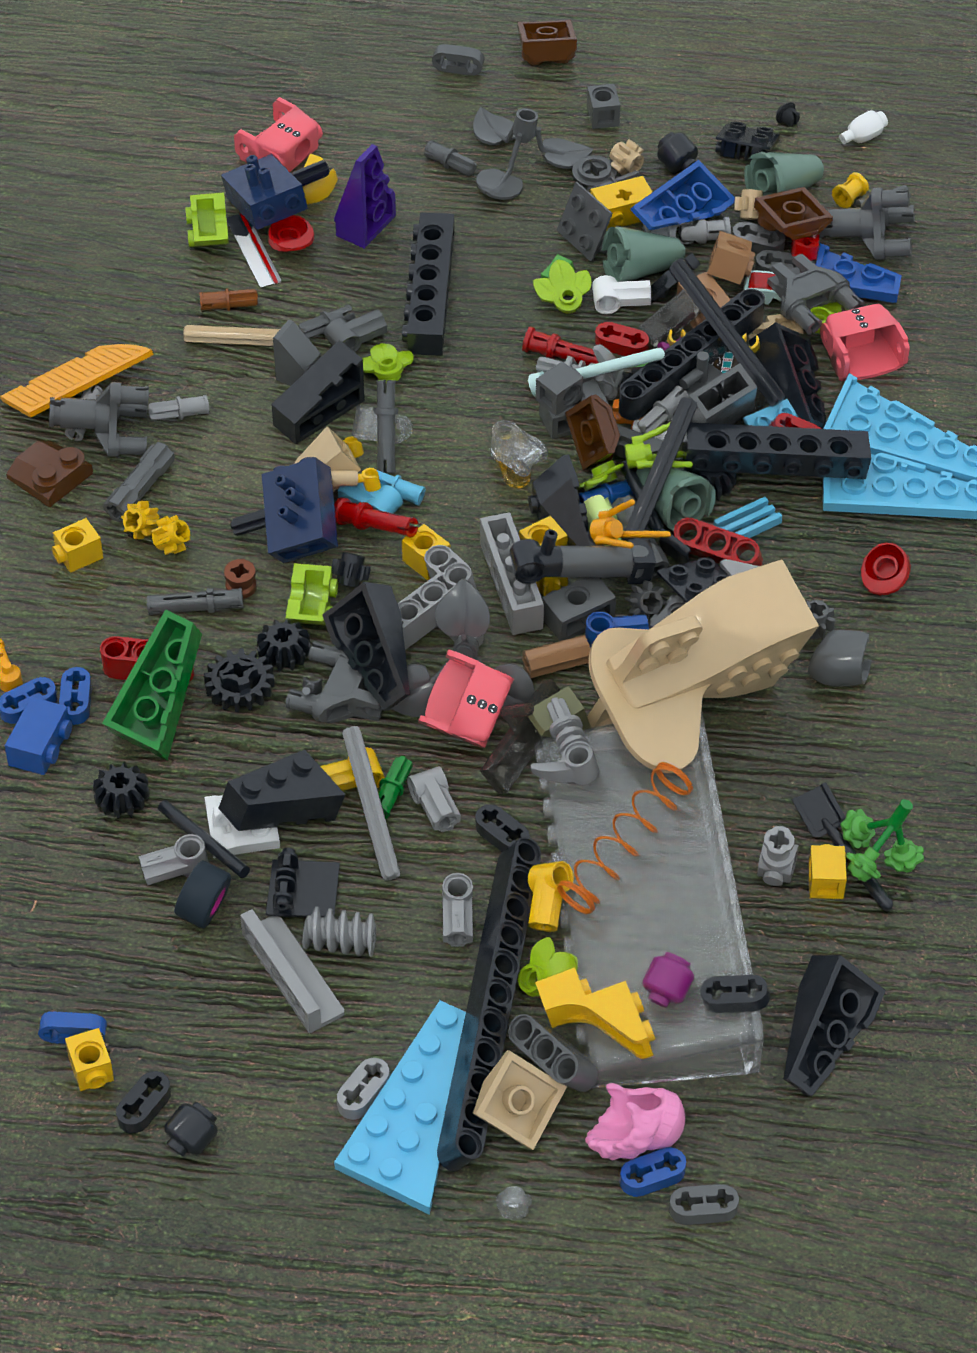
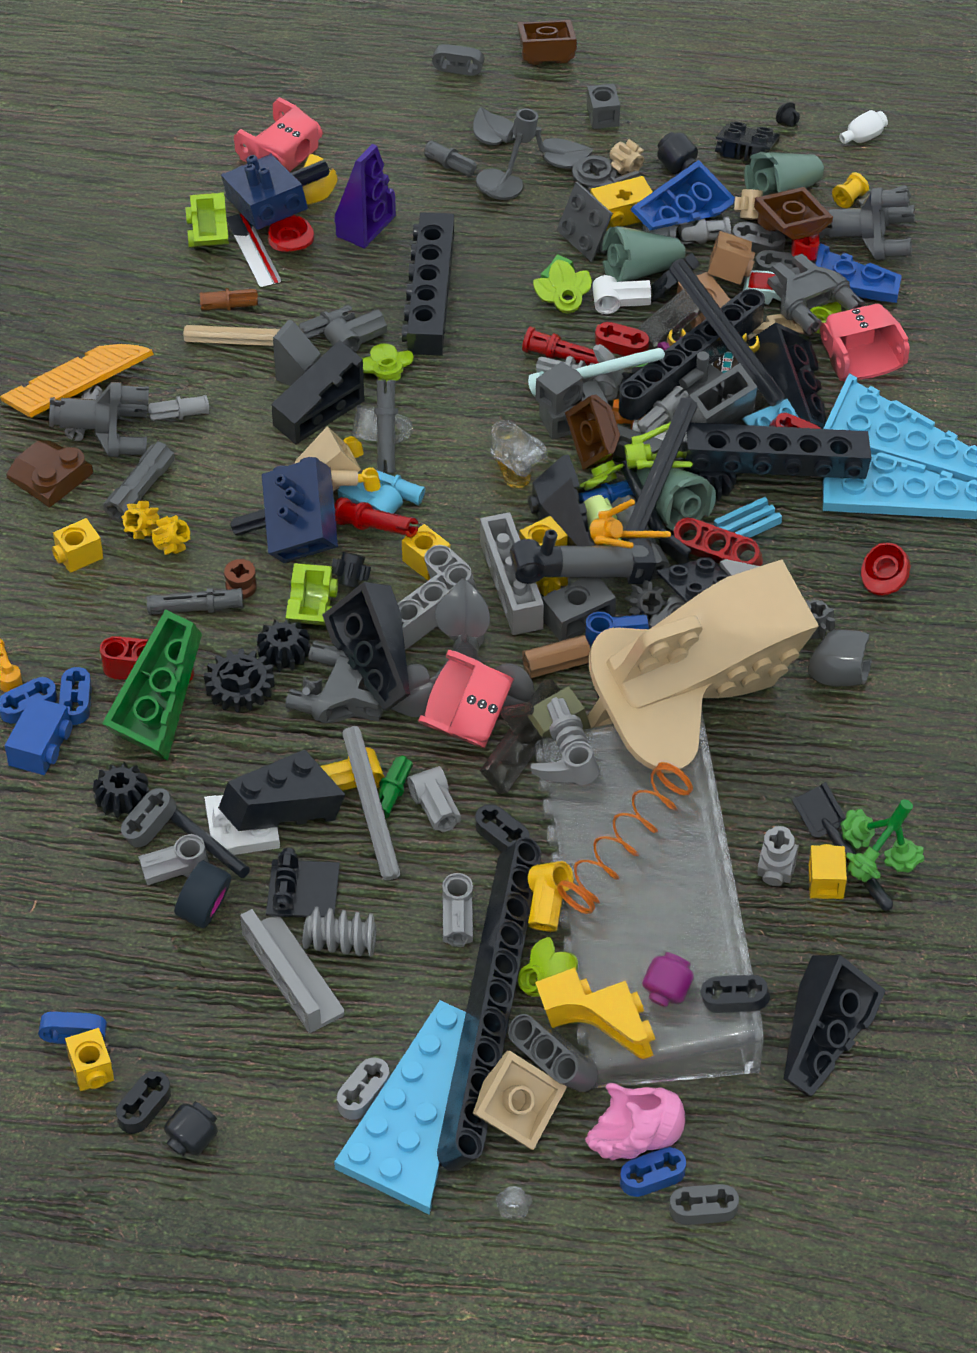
none -> dark grey beam [121,788,177,847]

